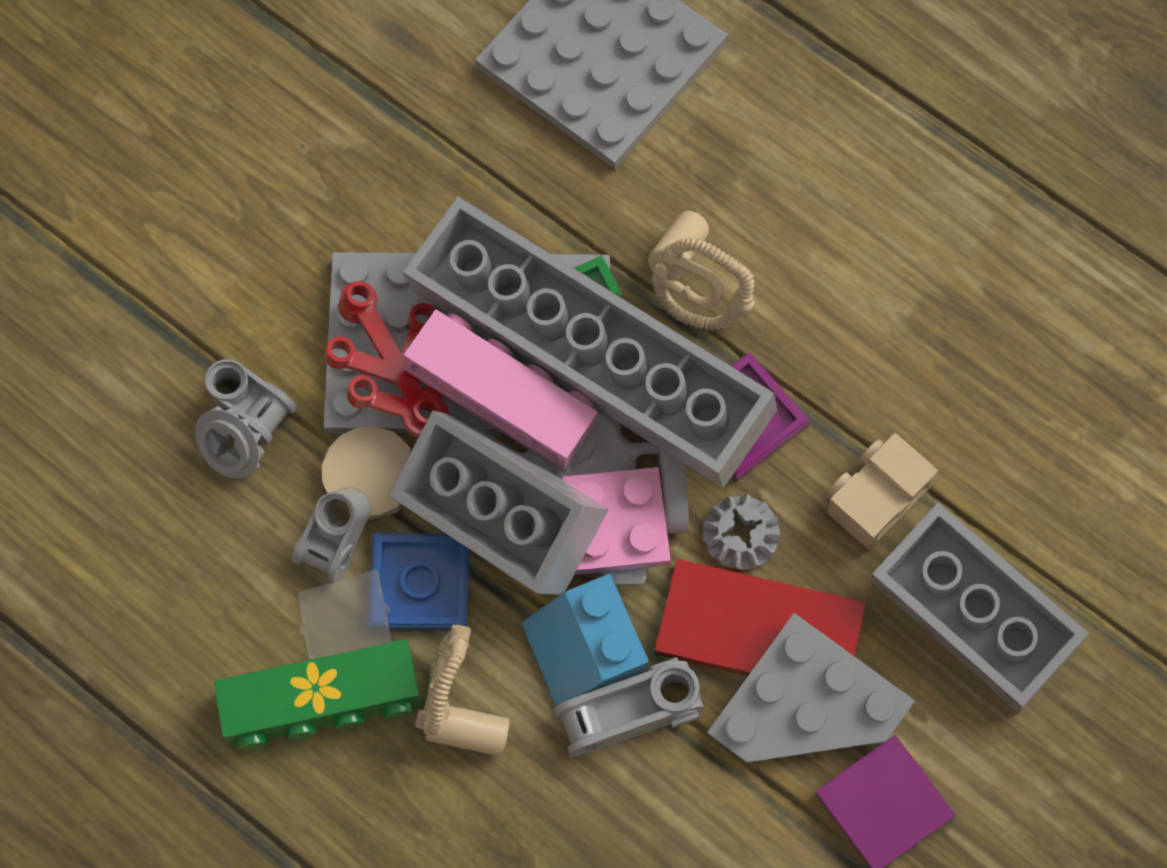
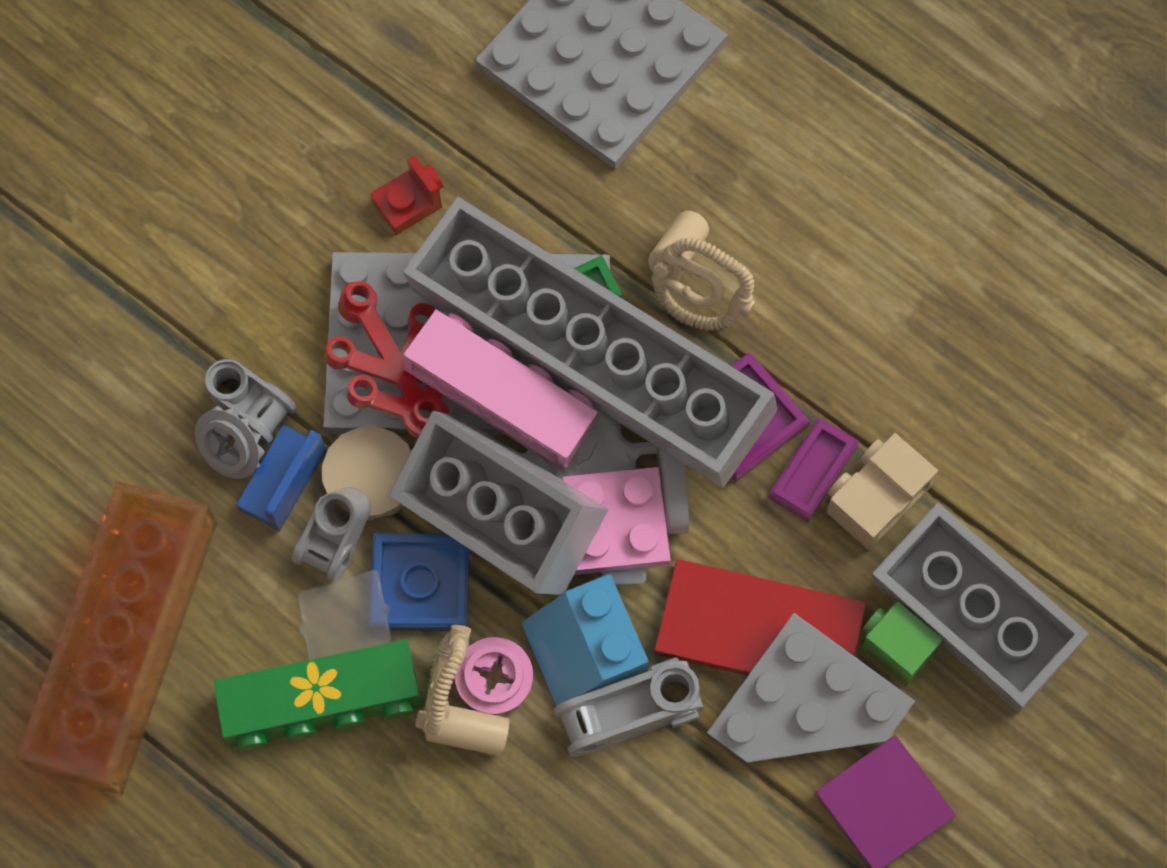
light grey gear [703,494,780,570] -> none
none -> clear orange brick [16,481,218,796]
none -> blue panel [236,425,326,531]
none -> red bracket [370,155,444,236]
none -> bright pink gear [455,637,533,716]
none -> magenta tile [768,417,860,523]
none -> bright green brick [862,601,943,686]

